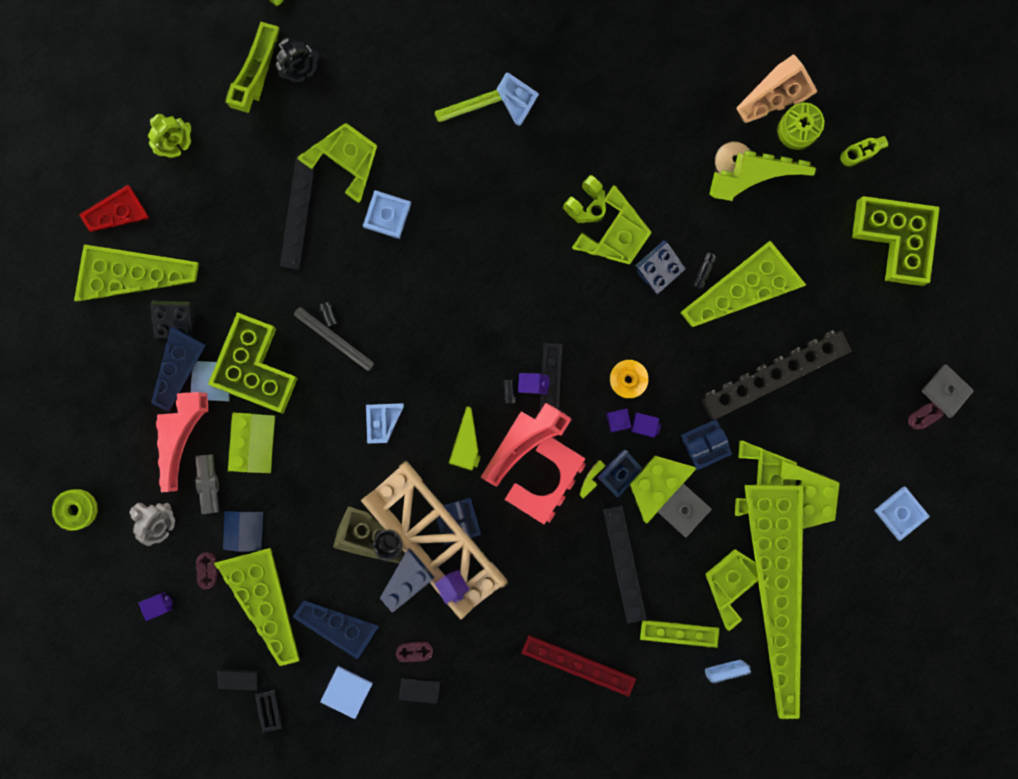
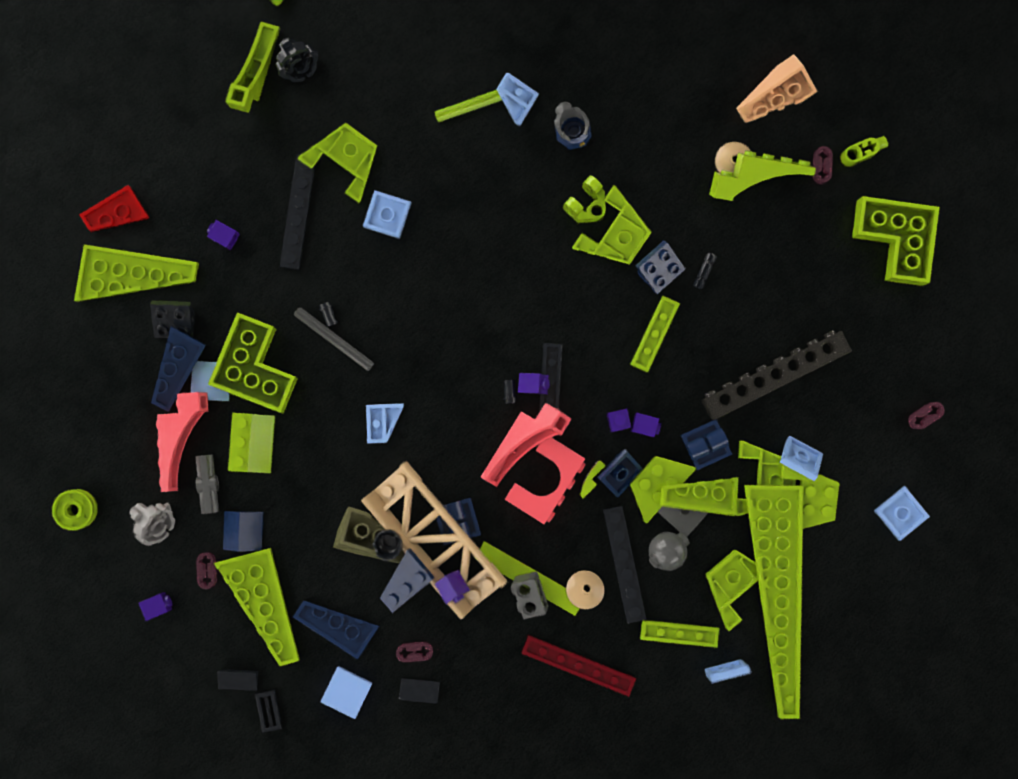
lime piece [148,114,191,158] -> none
lime slope [449,407,481,470] -> none
yellow dish [610,360,648,398] -> none
lime wing [680,241,806,327] -> none
lime wheel [778,103,824,150] -> none
dark grey plate [922,364,974,418] -> none
none -> dark purple brick [207,220,240,250]
none -> lime tile [475,541,579,615]
none -> dark grey brick [511,571,548,619]
none -> piece [554,102,592,149]
none -> tan dish [566,570,604,609]
none -> lime tile [630,296,680,373]
none -> dark grey brick [649,532,690,571]
none -> lime wing [660,477,738,516]
none -> light blue tile [780,436,823,481]
none -> clear pink beam [813,146,833,184]

